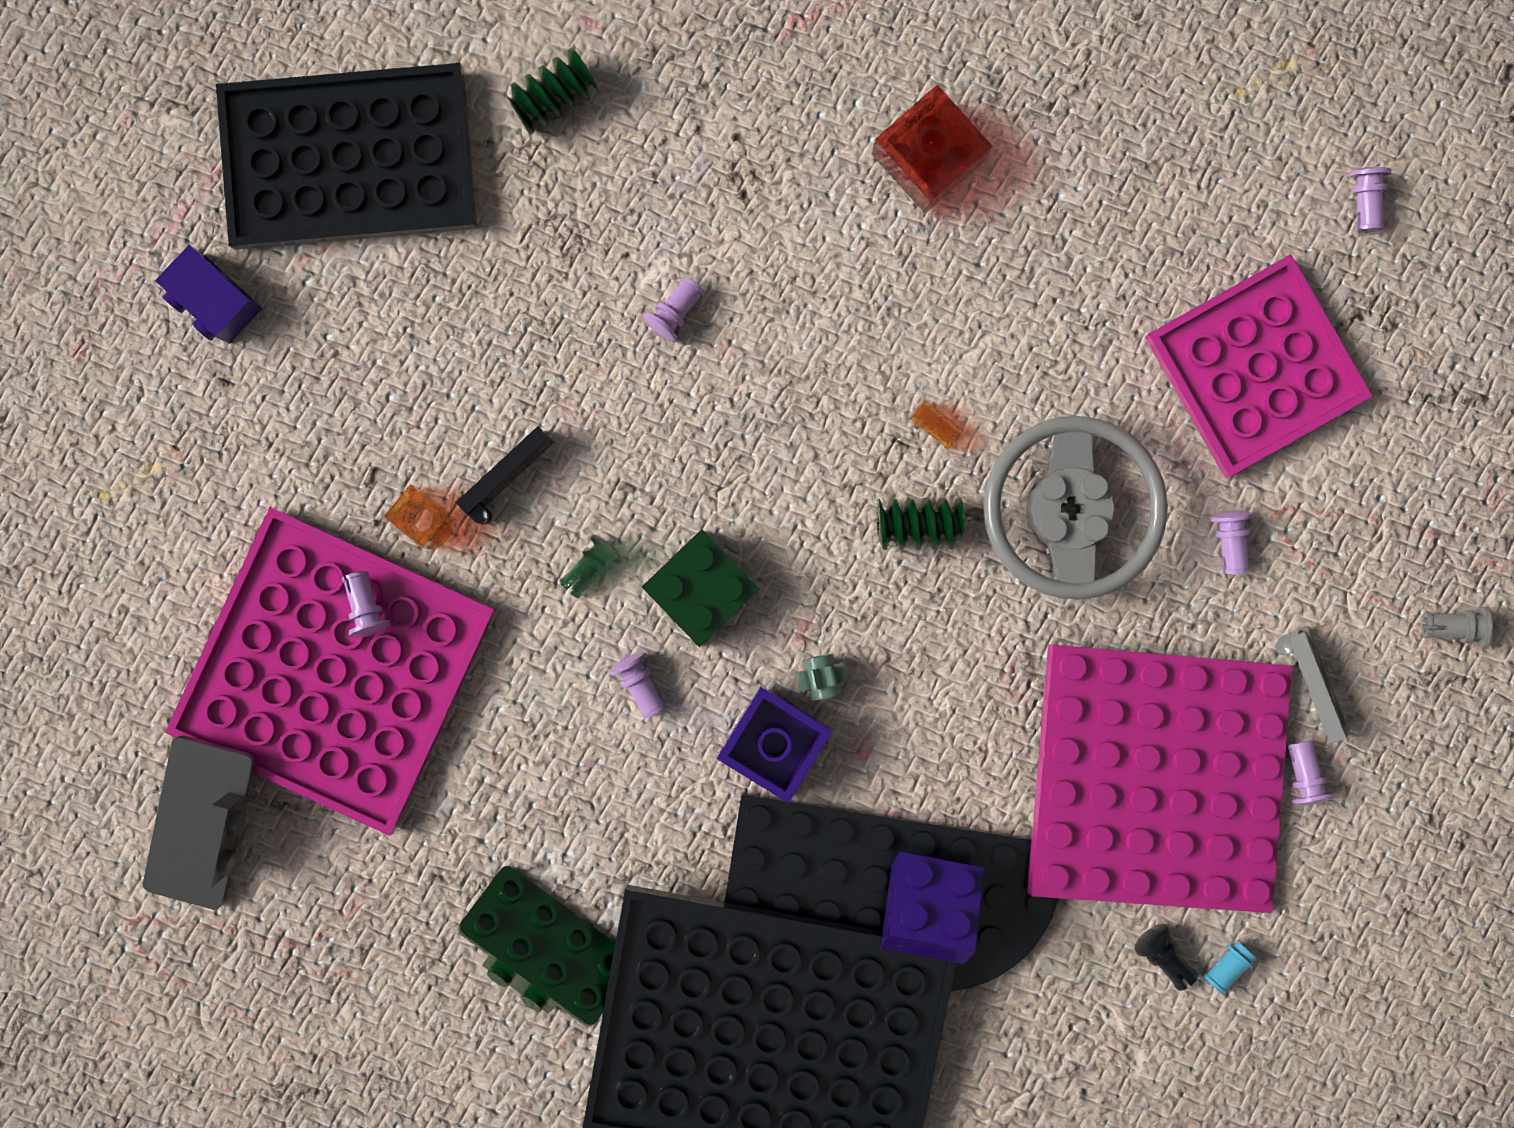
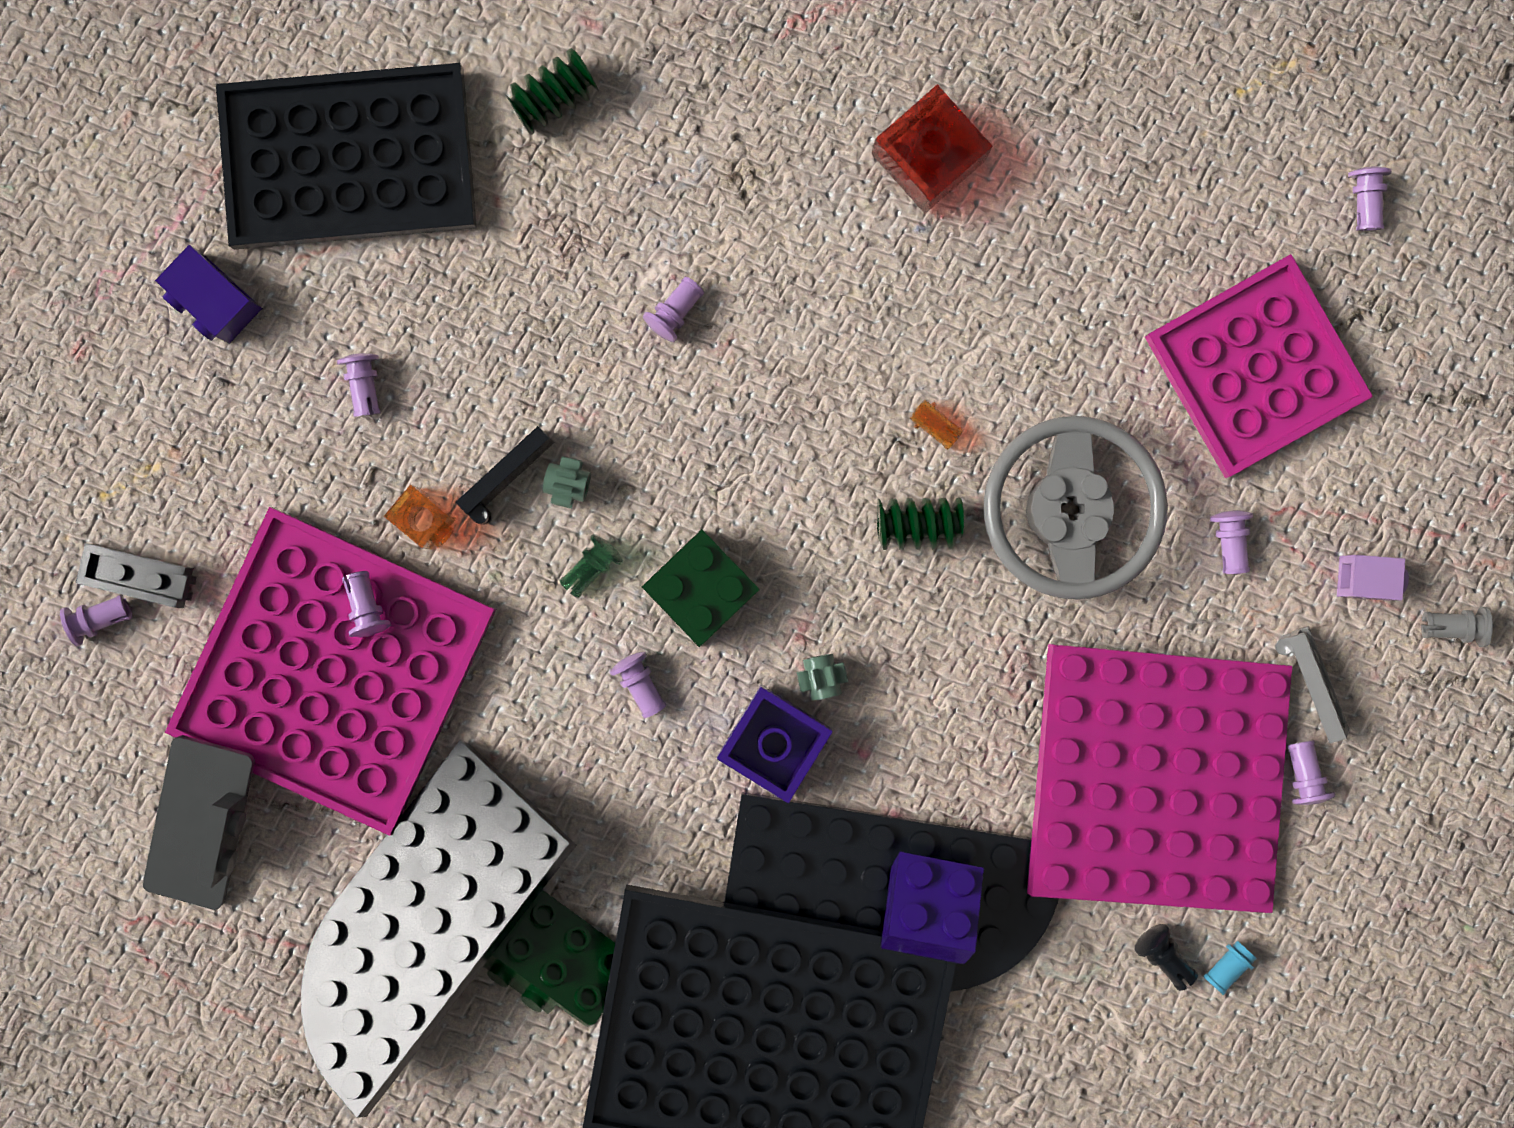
none -> lavender pin [60,595,132,646]
none -> hinge [76,543,197,608]
none -> plate [301,740,577,1118]
none -> lavender pin [337,353,381,417]
none -> sand green gear [543,456,591,509]
none -> lavender brick [1337,555,1409,601]

